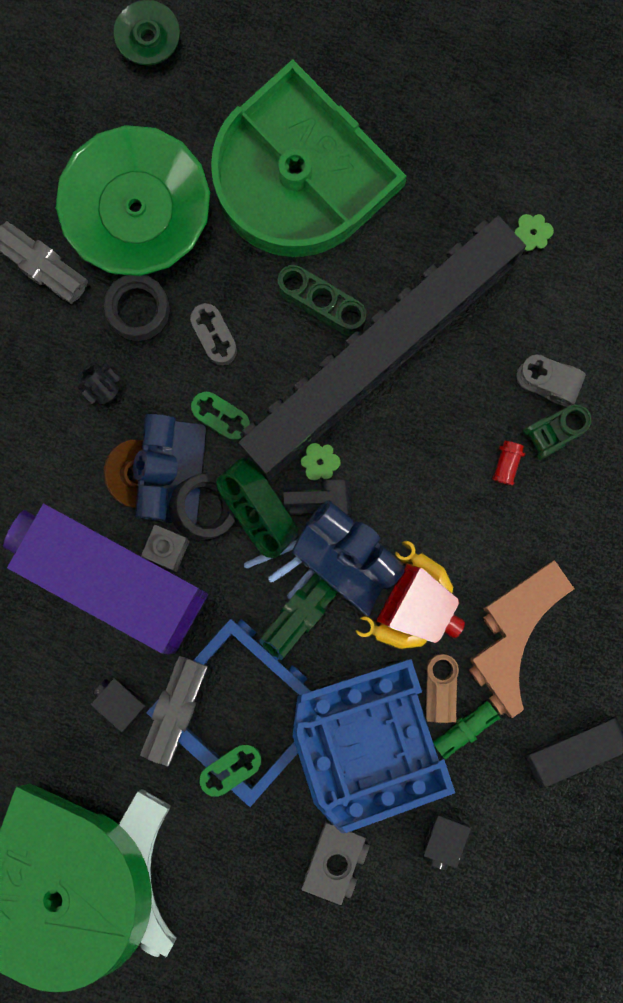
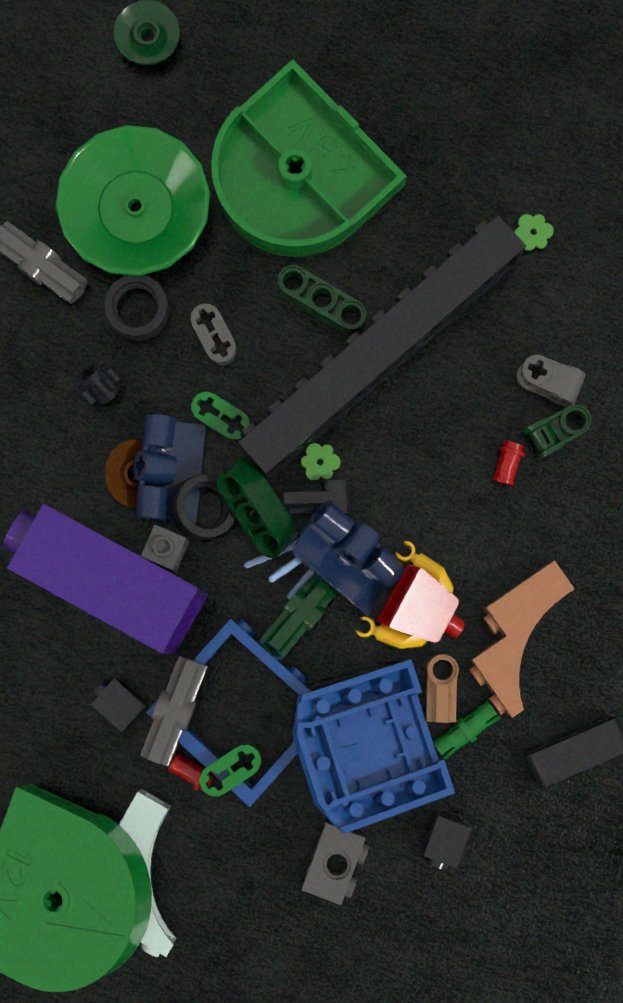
none -> red pin [168,752,214,791]

